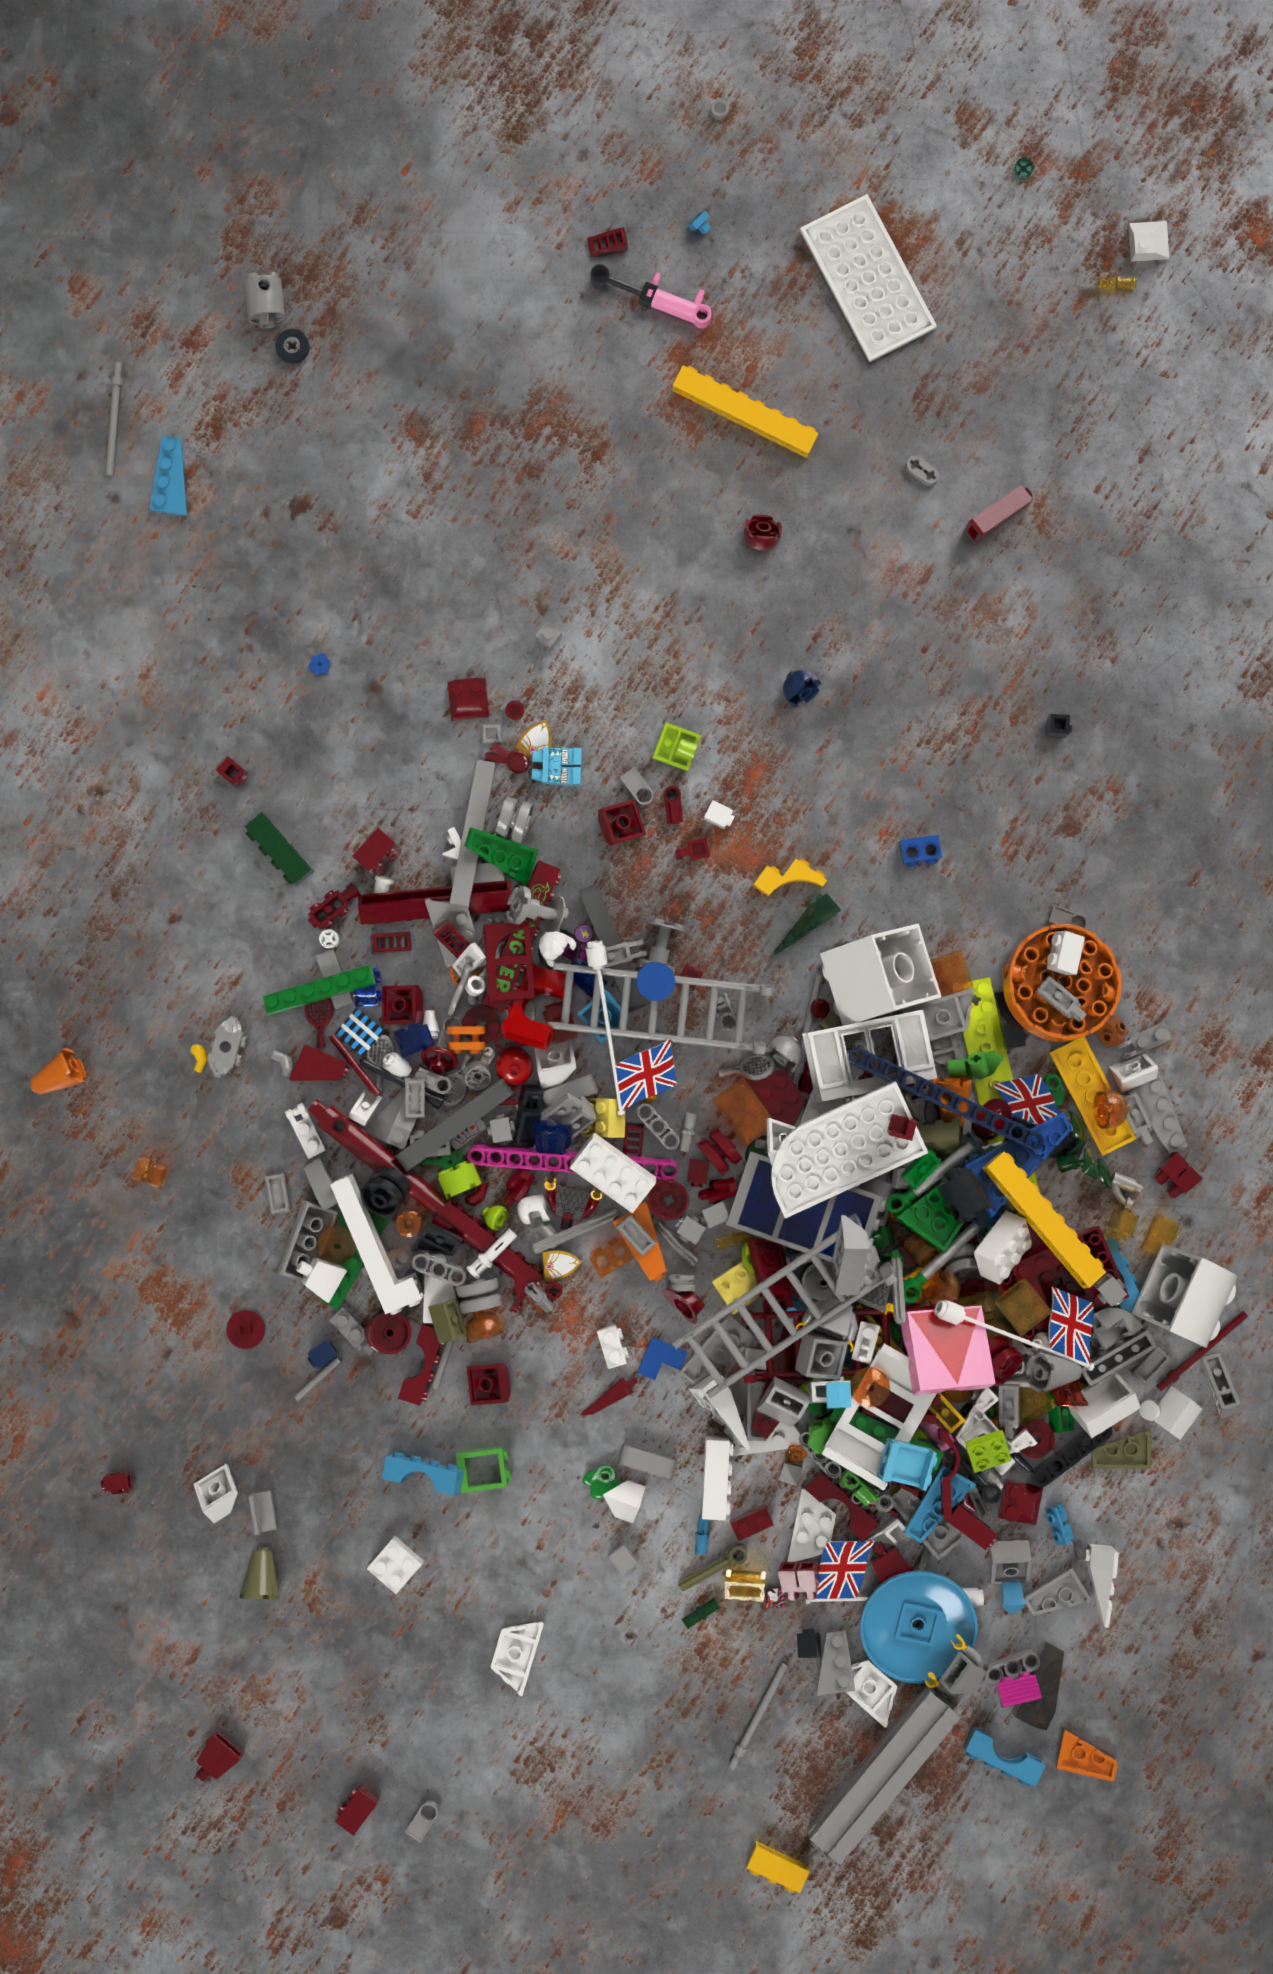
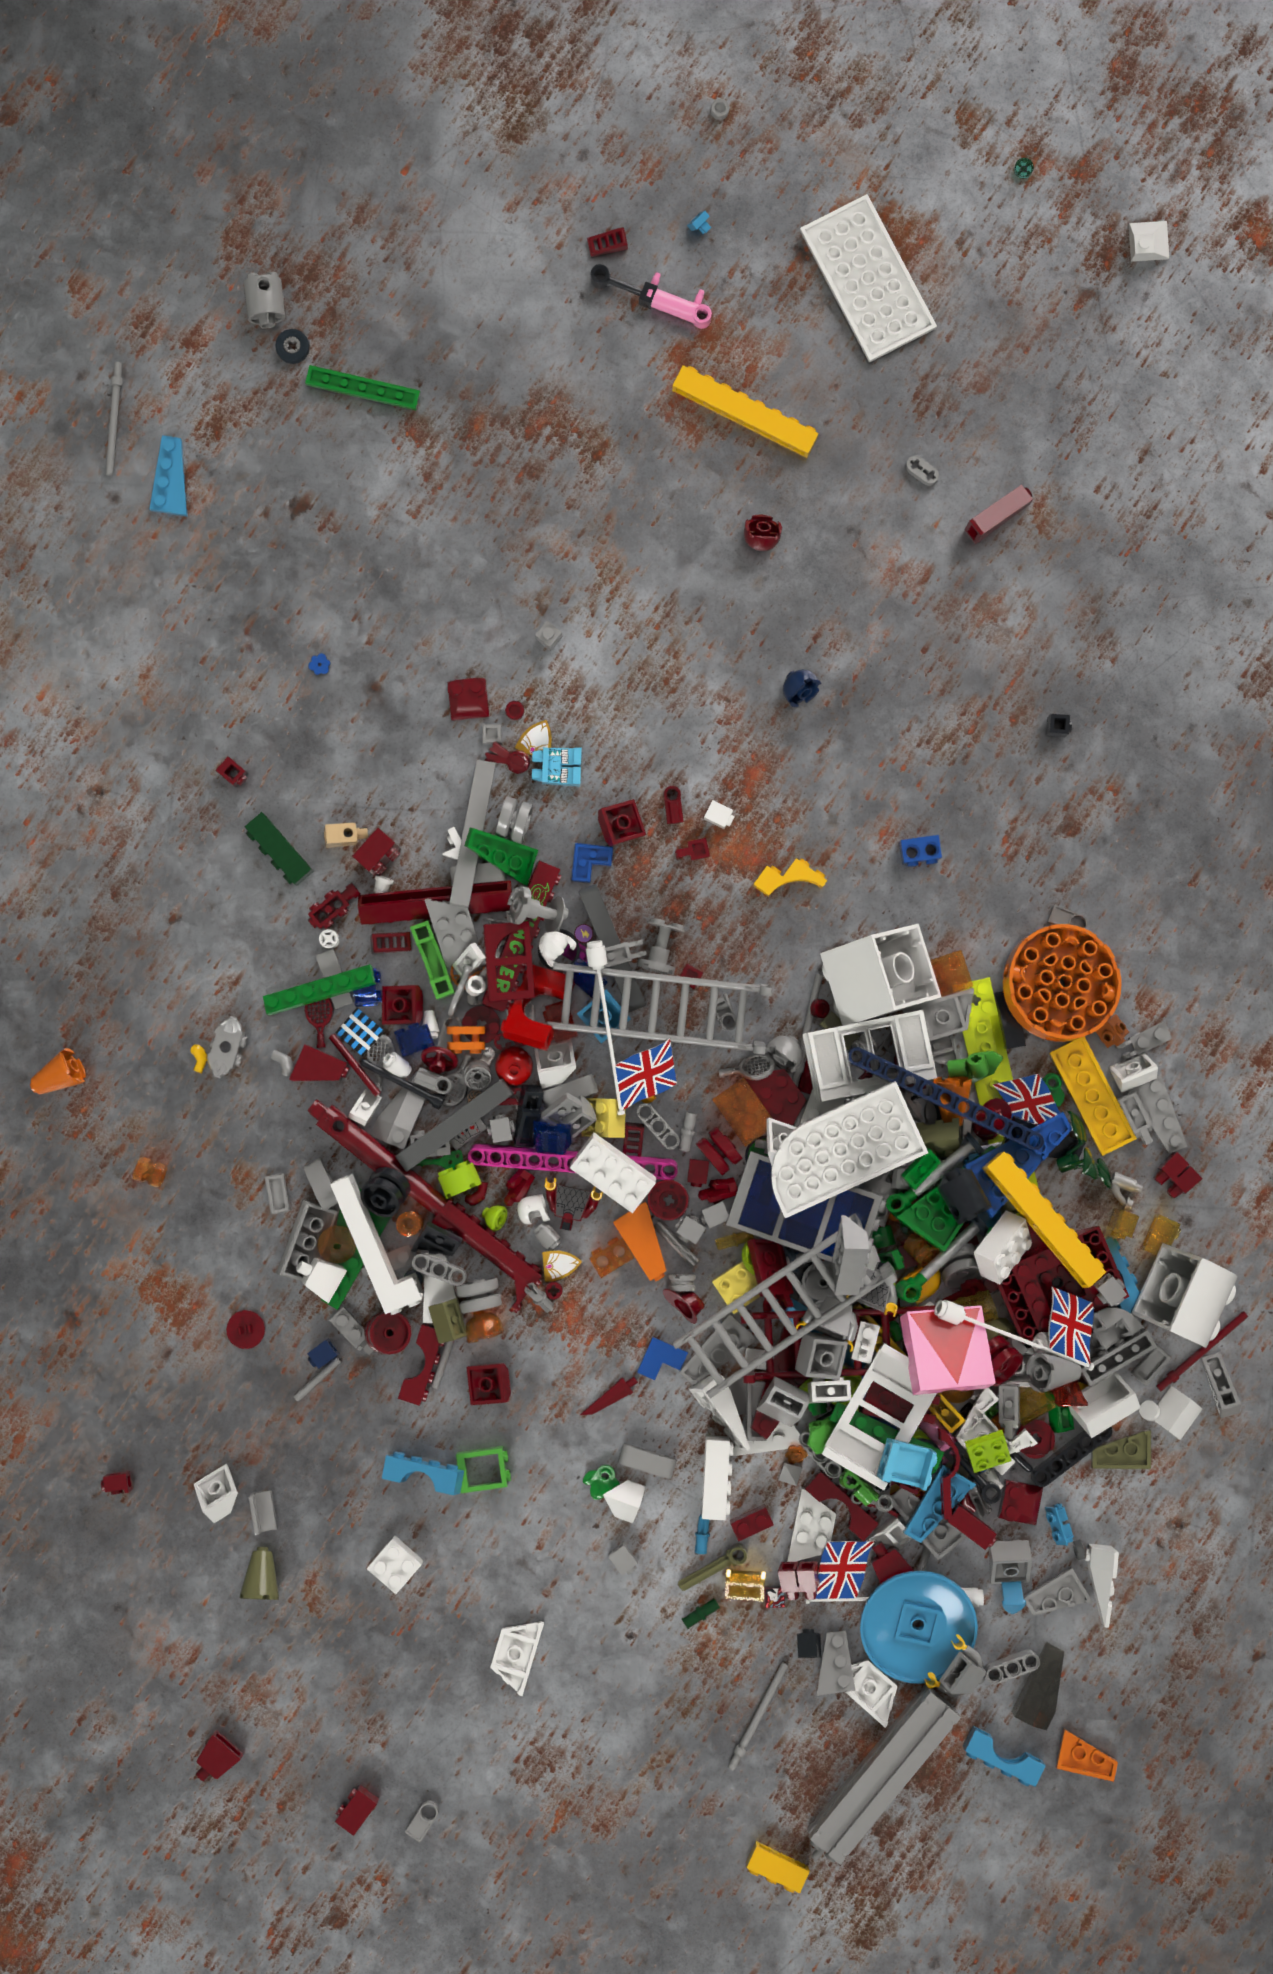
white plate [285,1103,326,1159] -> none
light grey plate [405,1078,425,1118] -> none
dark red slope [433,918,470,958] -> none
white pin [466,1228,517,1280] -> none
light grey axle [531,1208,620,1254] -> none
white brick [597,1324,629,1369] -> none
light grey tile [616,1214,656,1256] -> none
light grey piece [620,767,654,806] -> none
blue tile [636,962,675,1001] -> none
lime plate [652,722,701,772] -> none
clear green wedge [773,893,841,956] -> none
medium azure piece [826,1382,851,1409] -> none
clear orange dish [850,1367,890,1407] -> none
dark red panel [887,1114,917,1141] -> none
light grey axle [890,1257,906,1324] -> none
clear orange cylinder [922,1268,960,1307] -> none
clear yellow brick [993,1278,1052,1337] -> none
dark pink brick [995,1672,1042,1708] -> none
light grey hinge [1036,976,1087,1022] -> none
white brick [1047,931,1085,975] -> none
clear orange cylinder [1094,1090,1129,1129] -> none
clear yellow axle [1097,275,1137,291] -> none
none -> green plate [305,365,421,411]
none -> tan torso [324,823,368,848]
none -> bright green arch [410,921,455,1000]
none -> blue tile [571,843,613,883]

